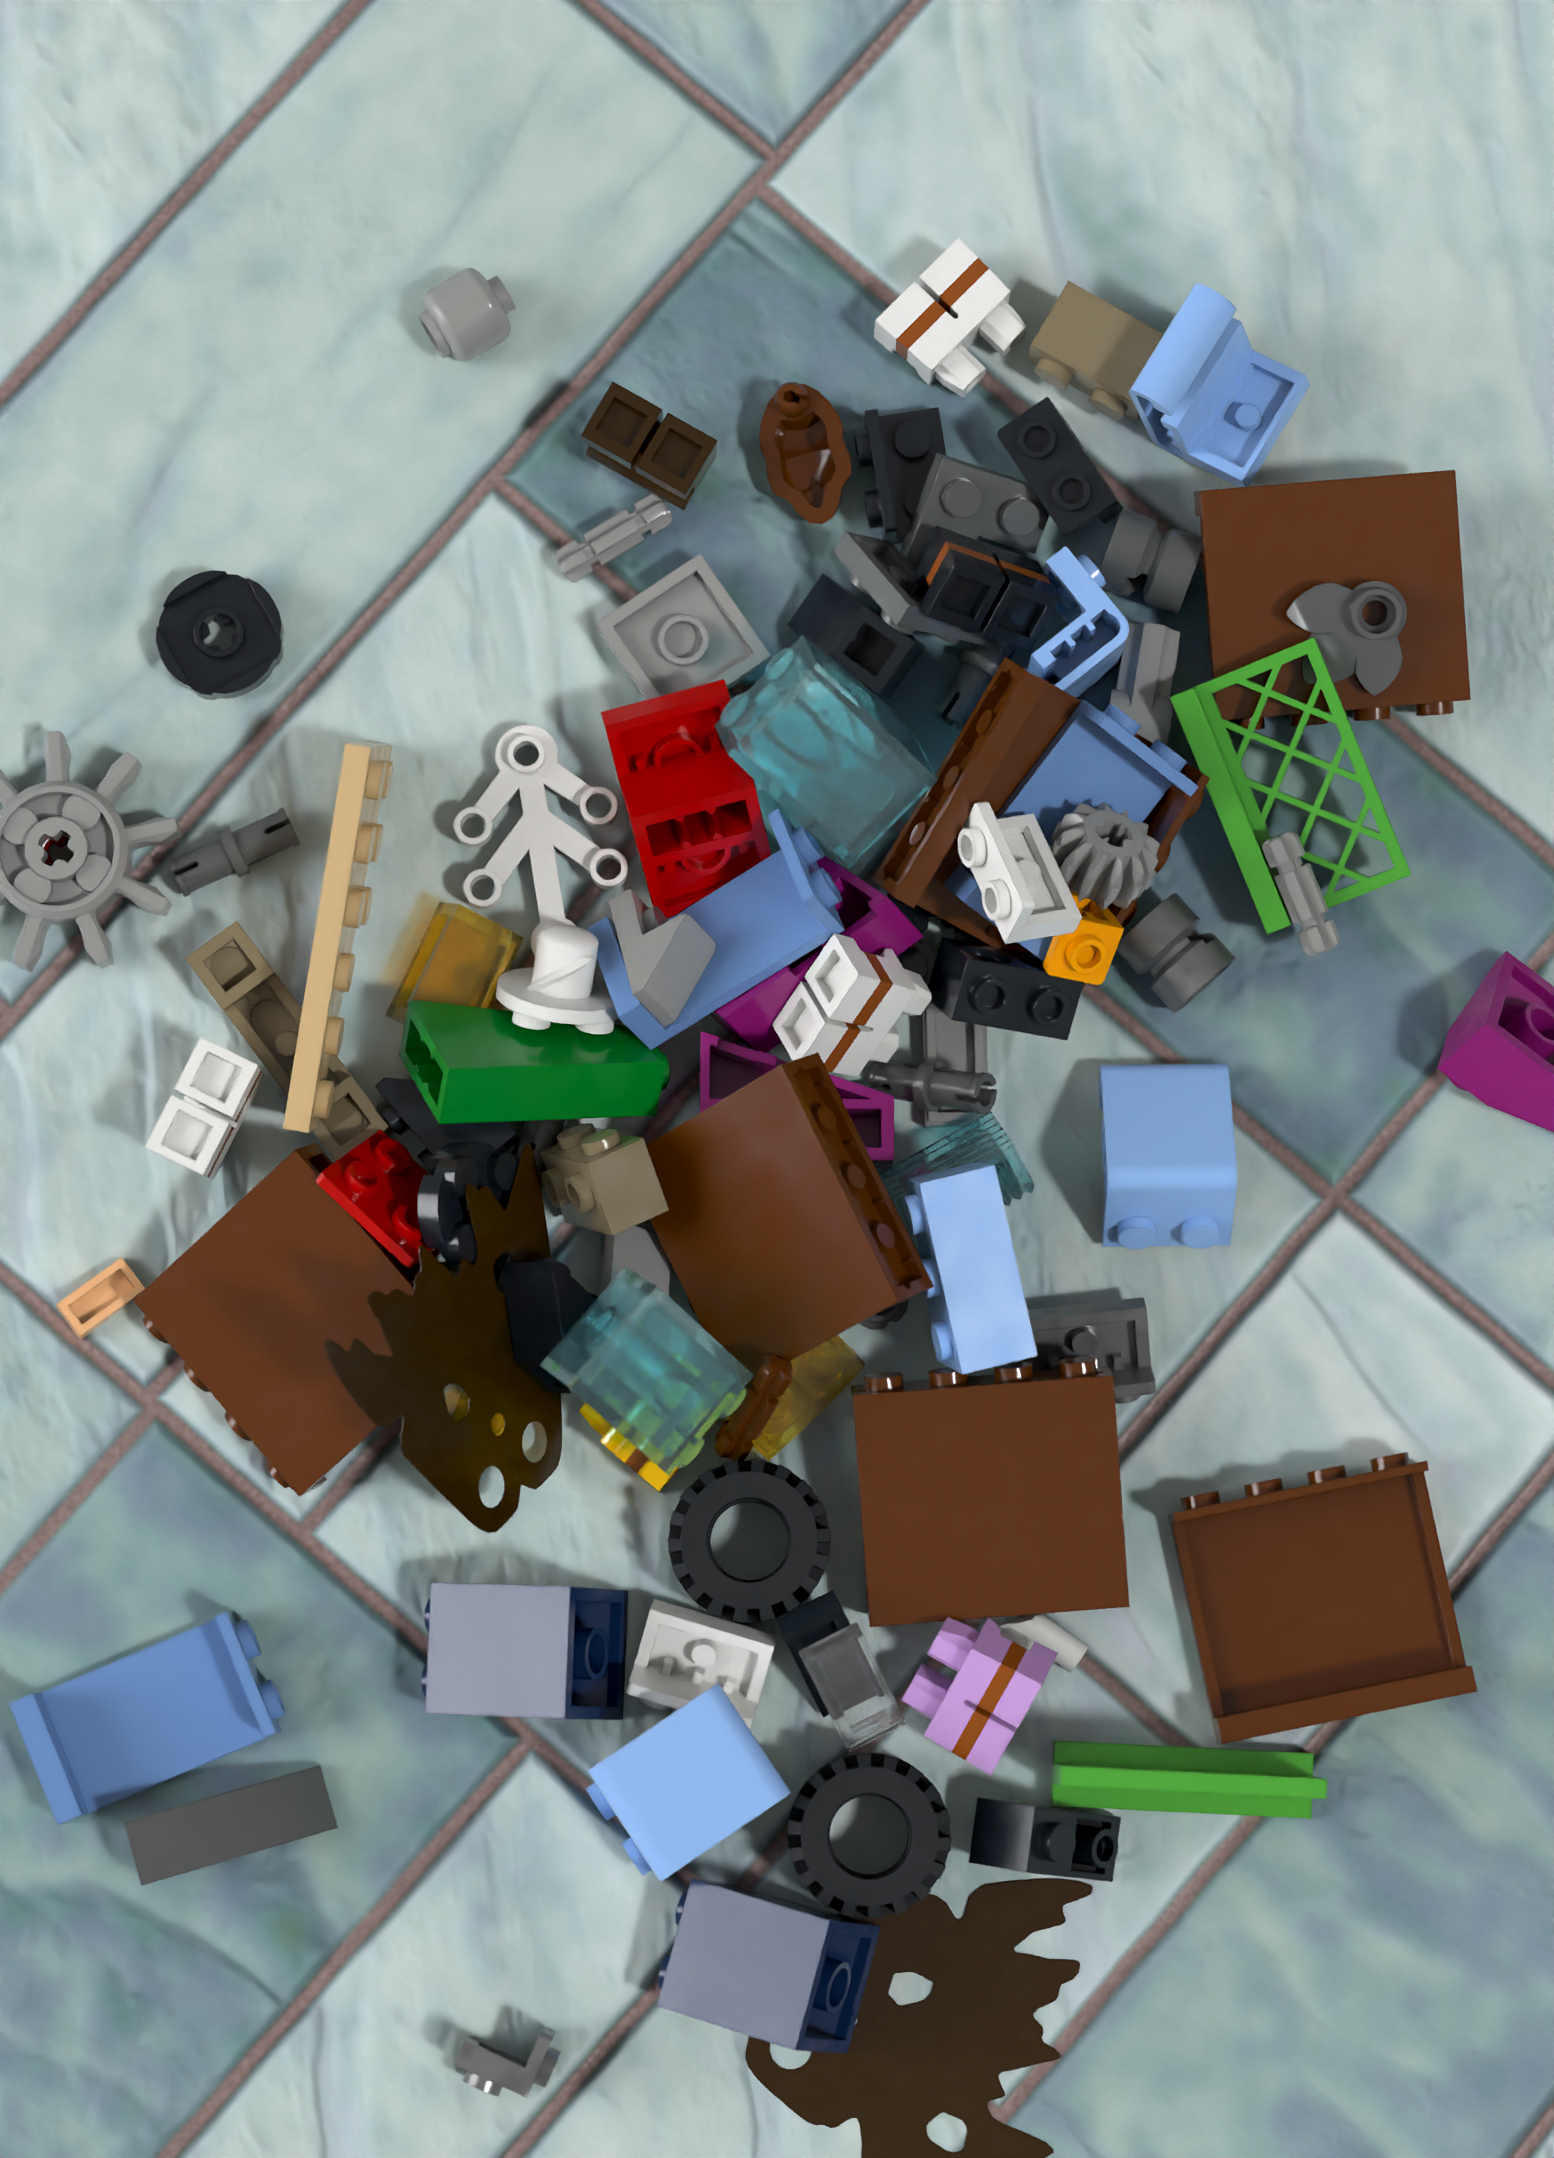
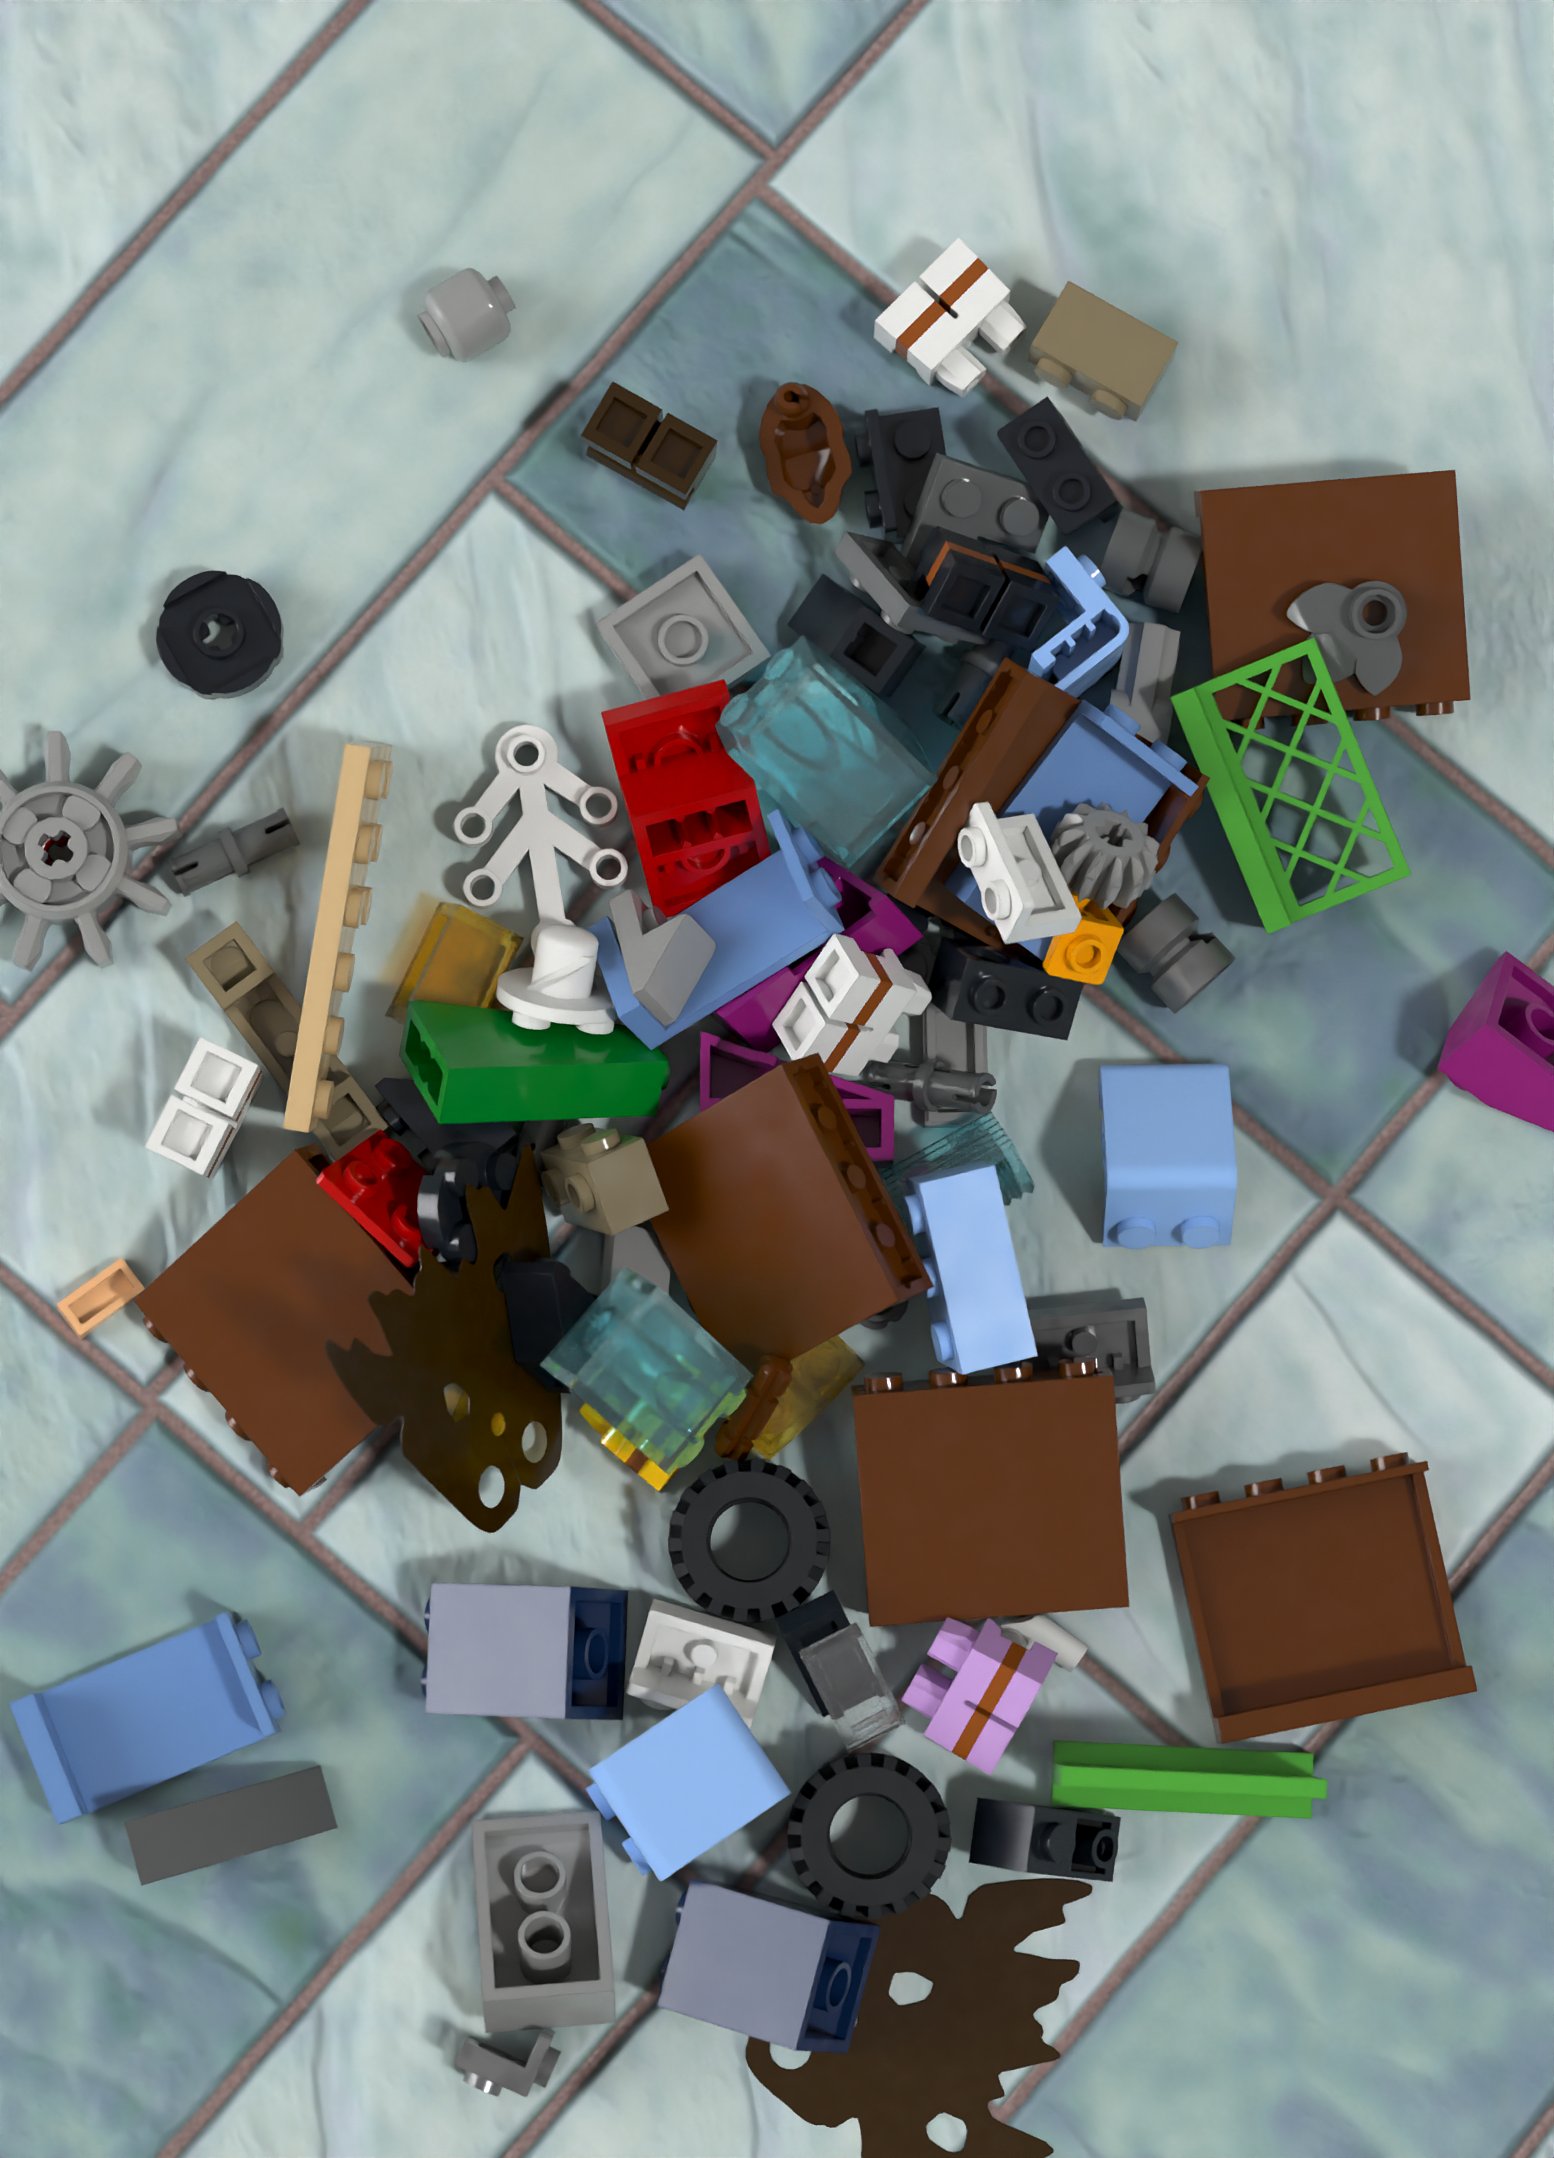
light grey axle [554,493,673,583] -> none
light blue piece [1129,283,1310,487] -> none
light grey axle [1262,831,1340,956] -> none
none -> light grey slope [471,1811,616,2033]

